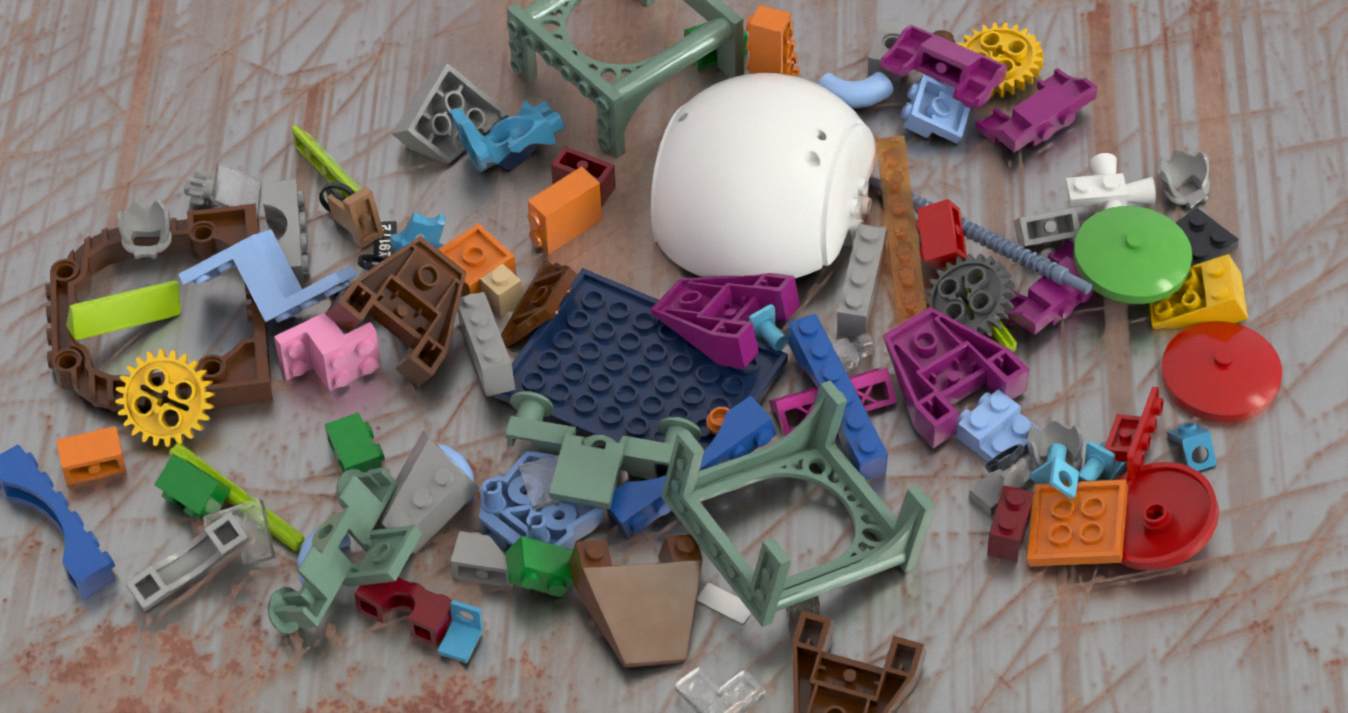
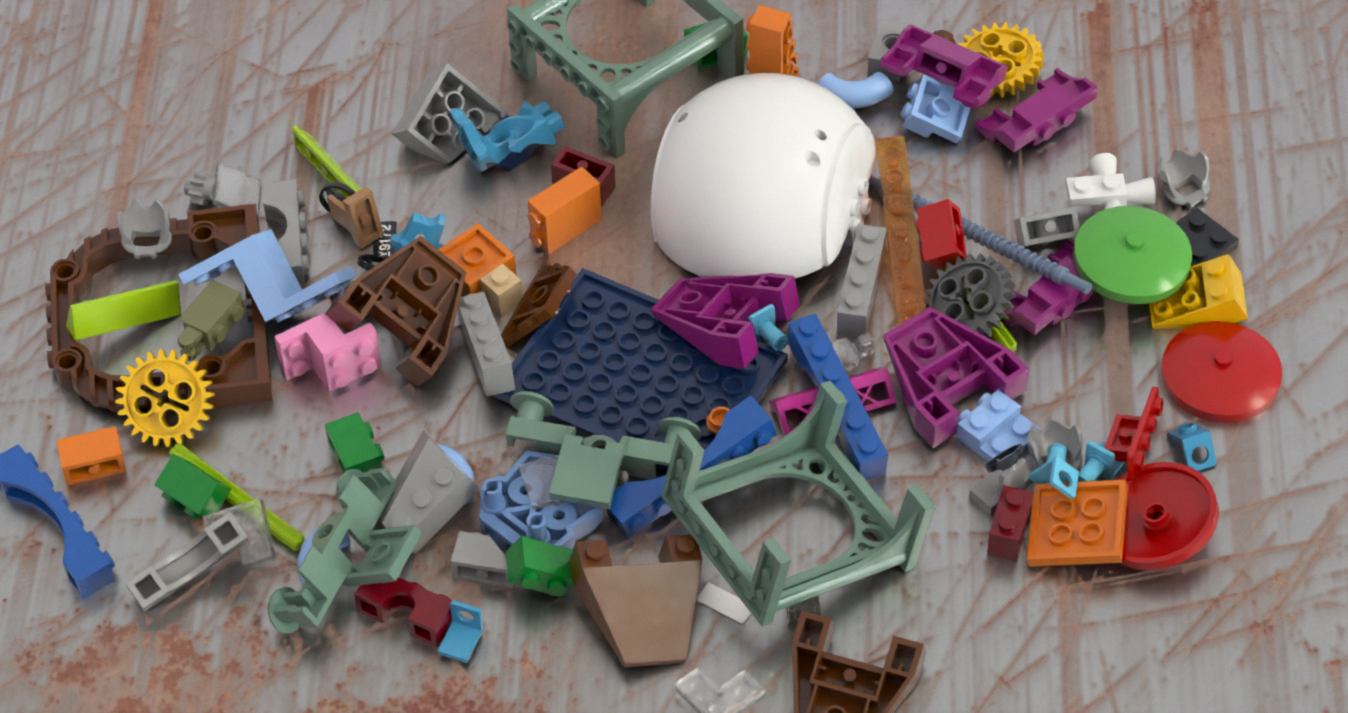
none -> olive hinge [178,280,245,361]

